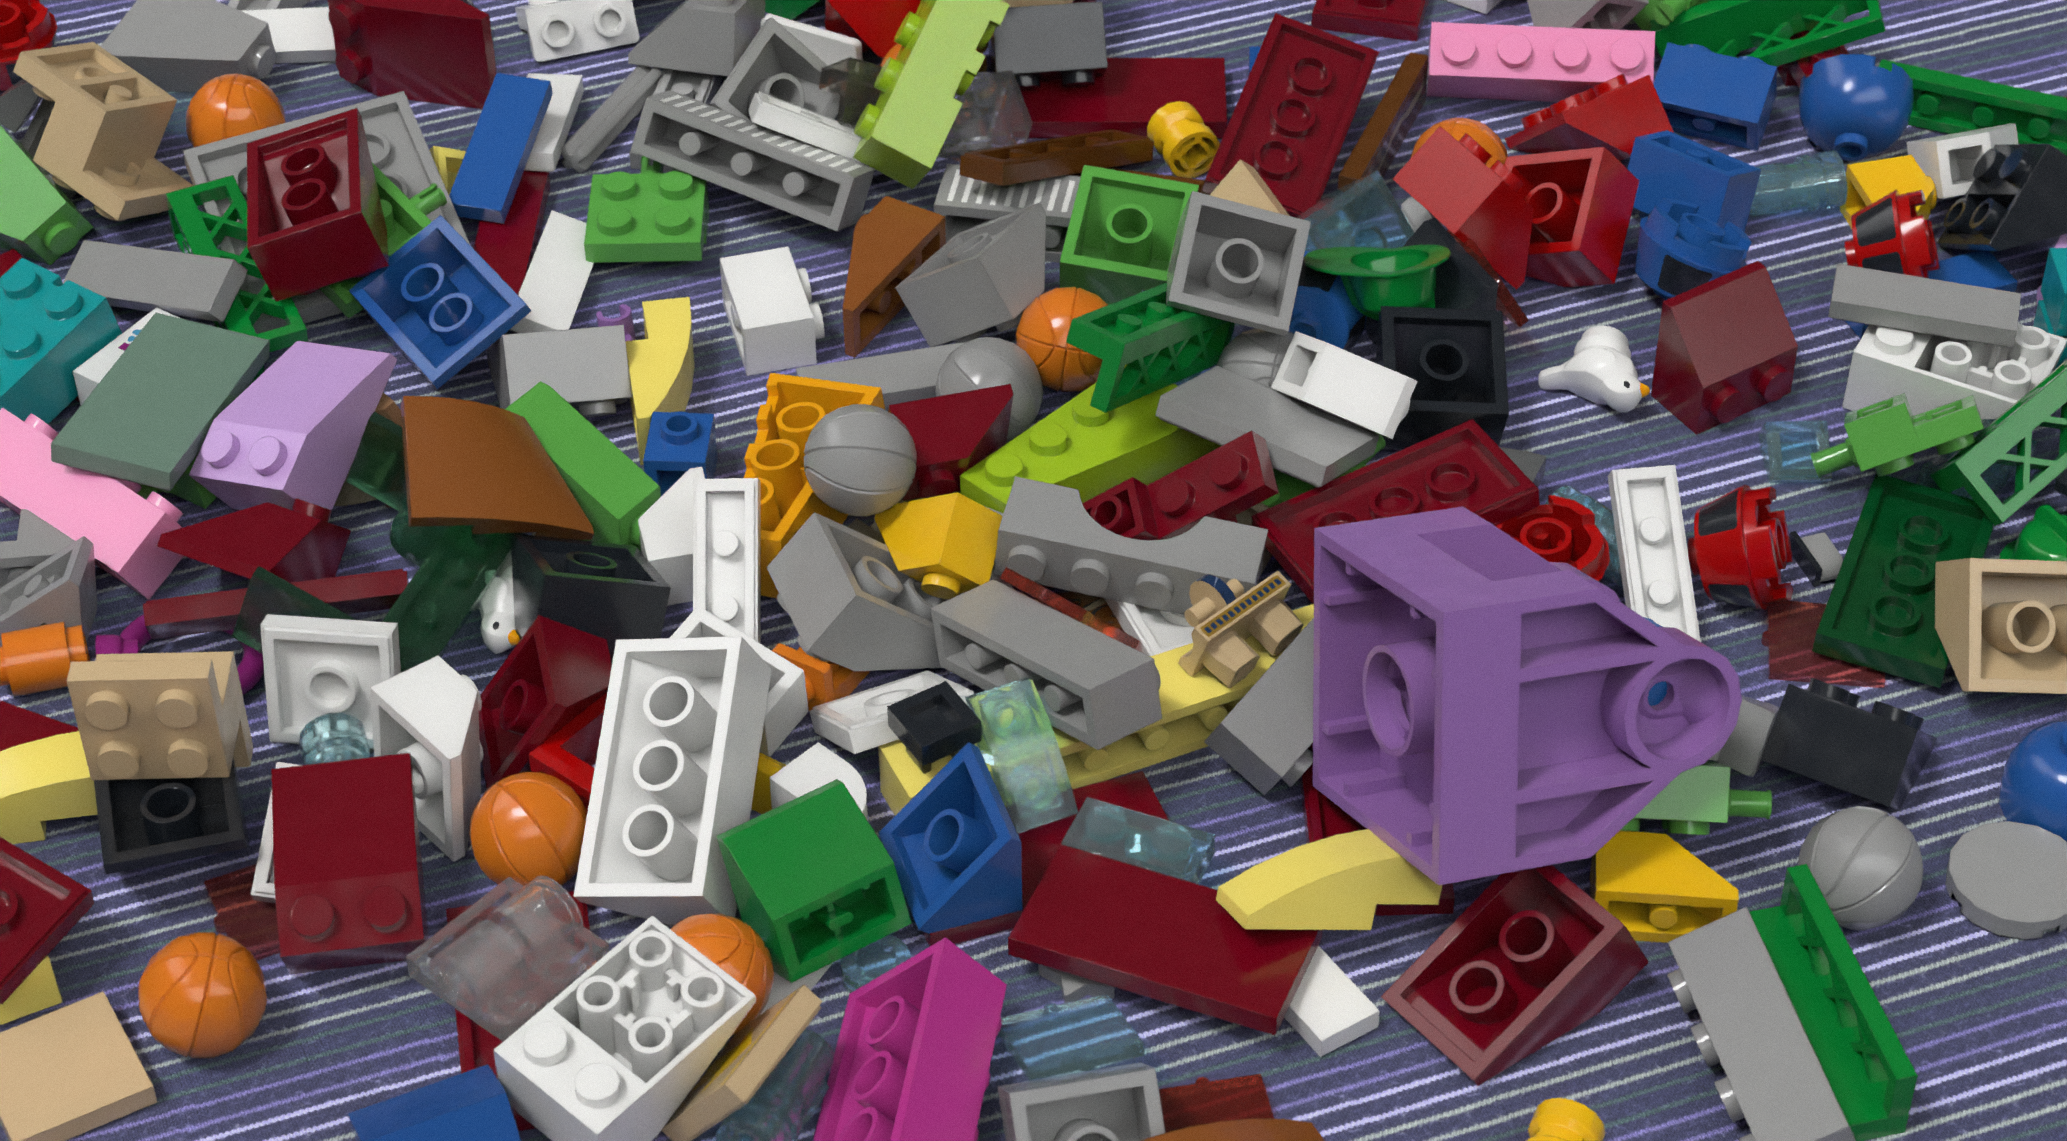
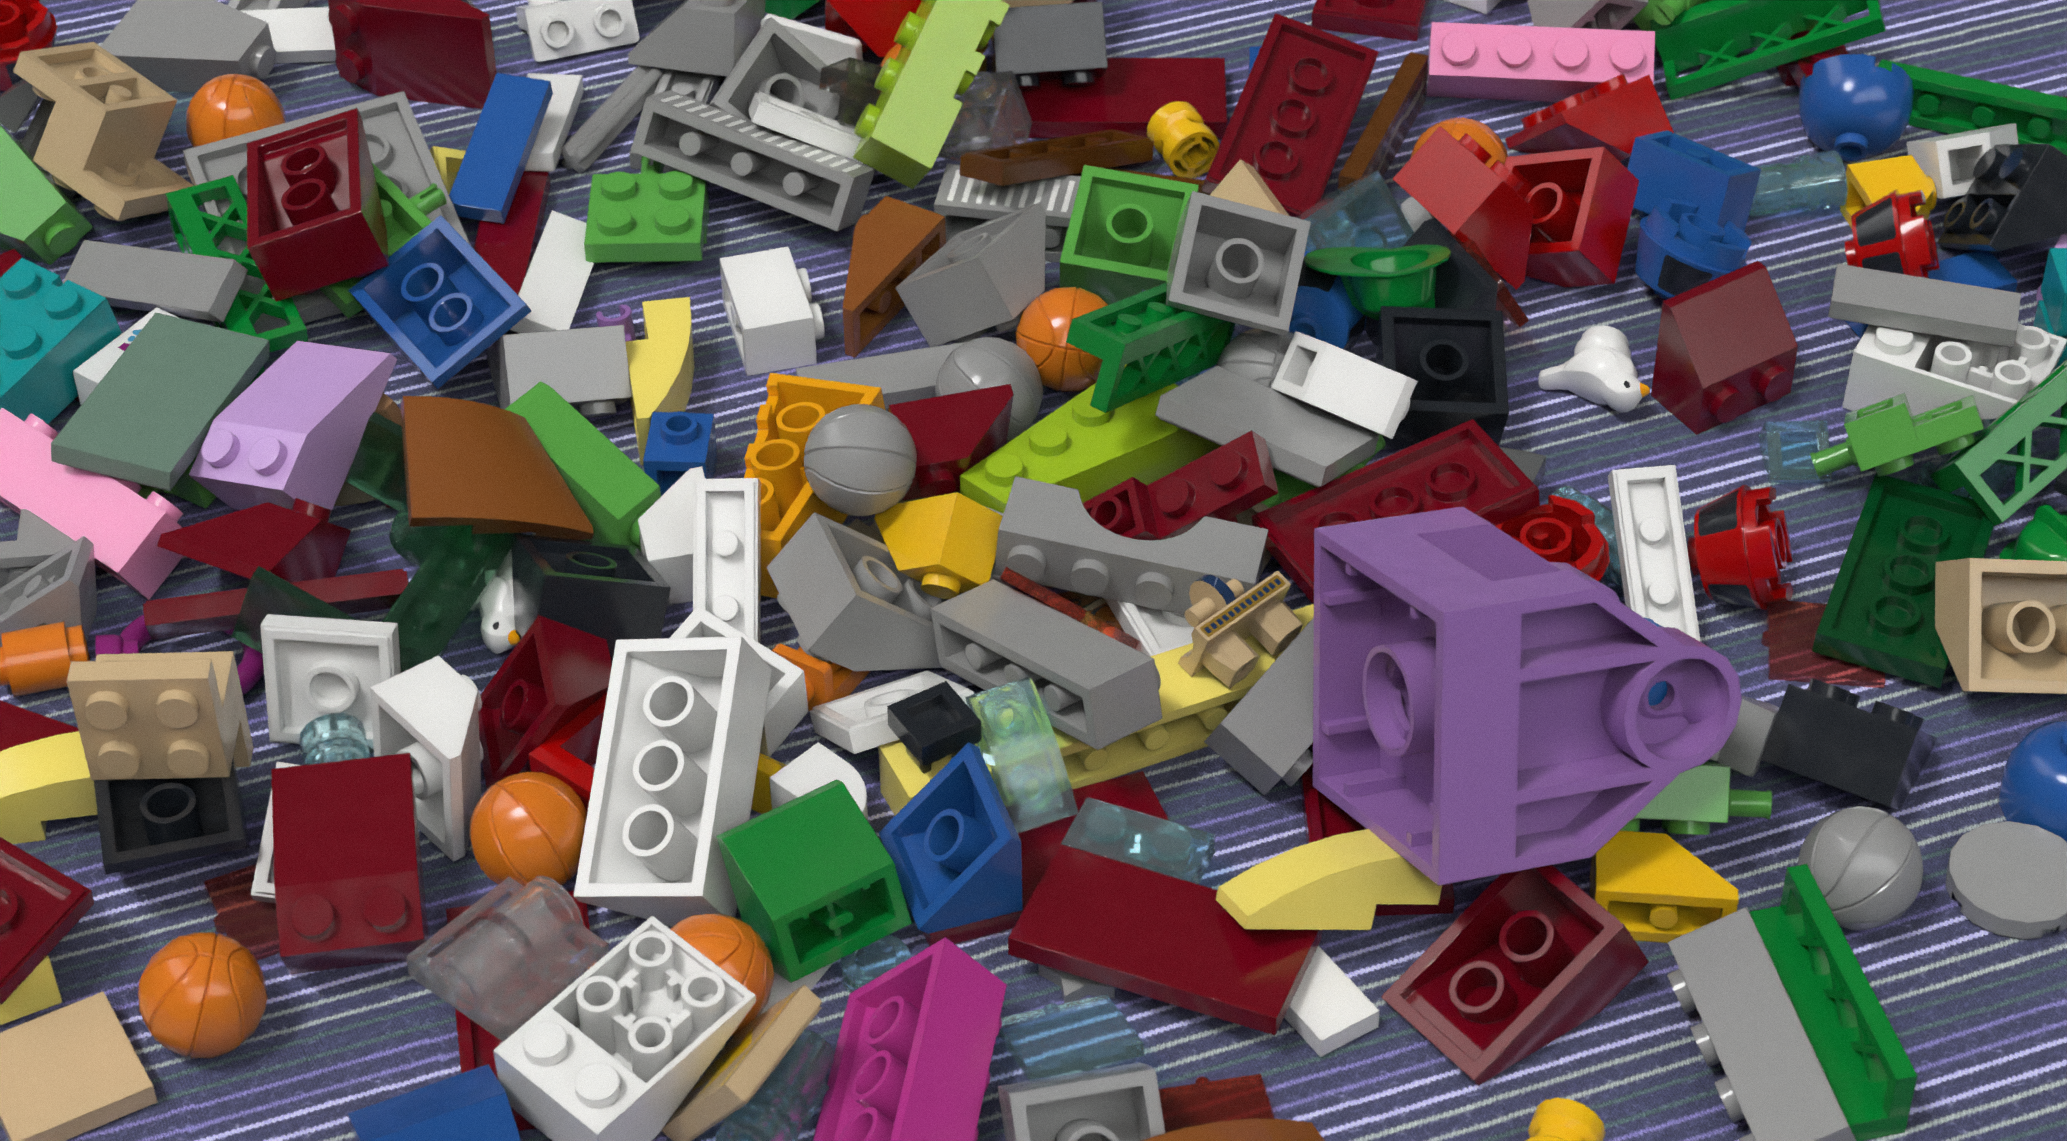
blue brick [1653,43,1777,151] -> none
piece [1789,531,1843,587] -> none

